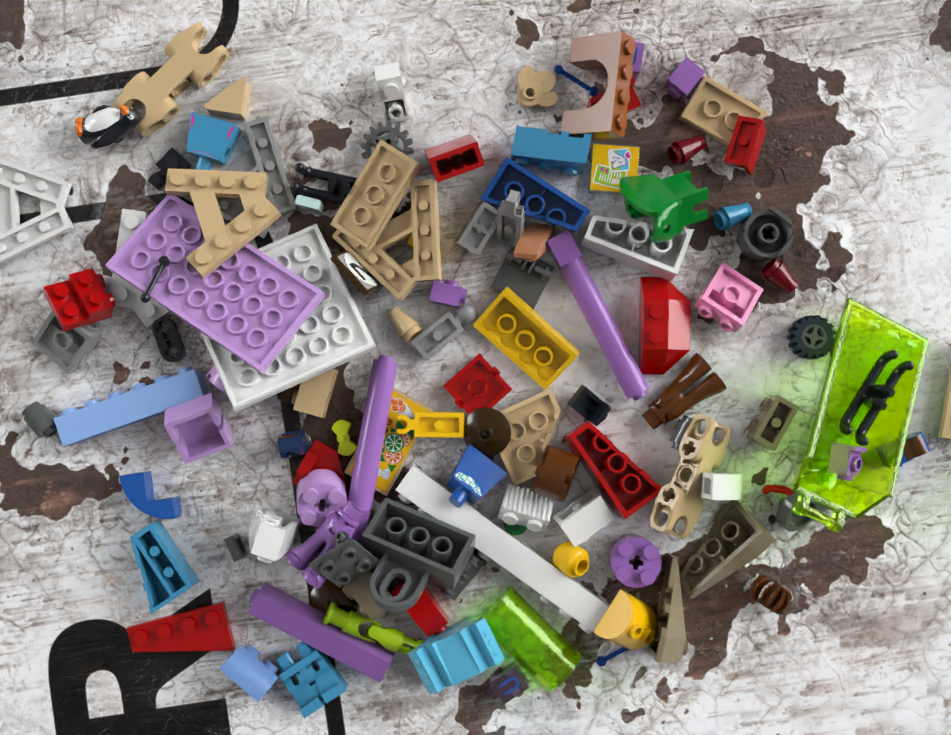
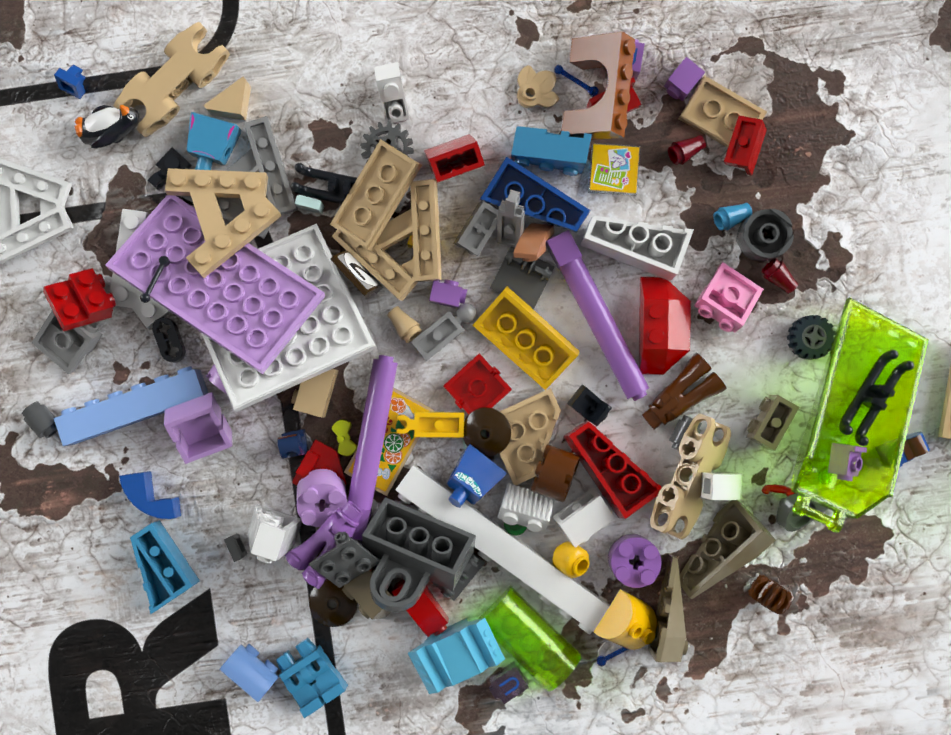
red wing [127,601,236,652] -> none
medium lavender brick [248,582,395,683] -> none
lime piece [323,603,423,656] -> none
green piece [619,170,709,243] -> none
none -> blue tile [54,64,86,99]

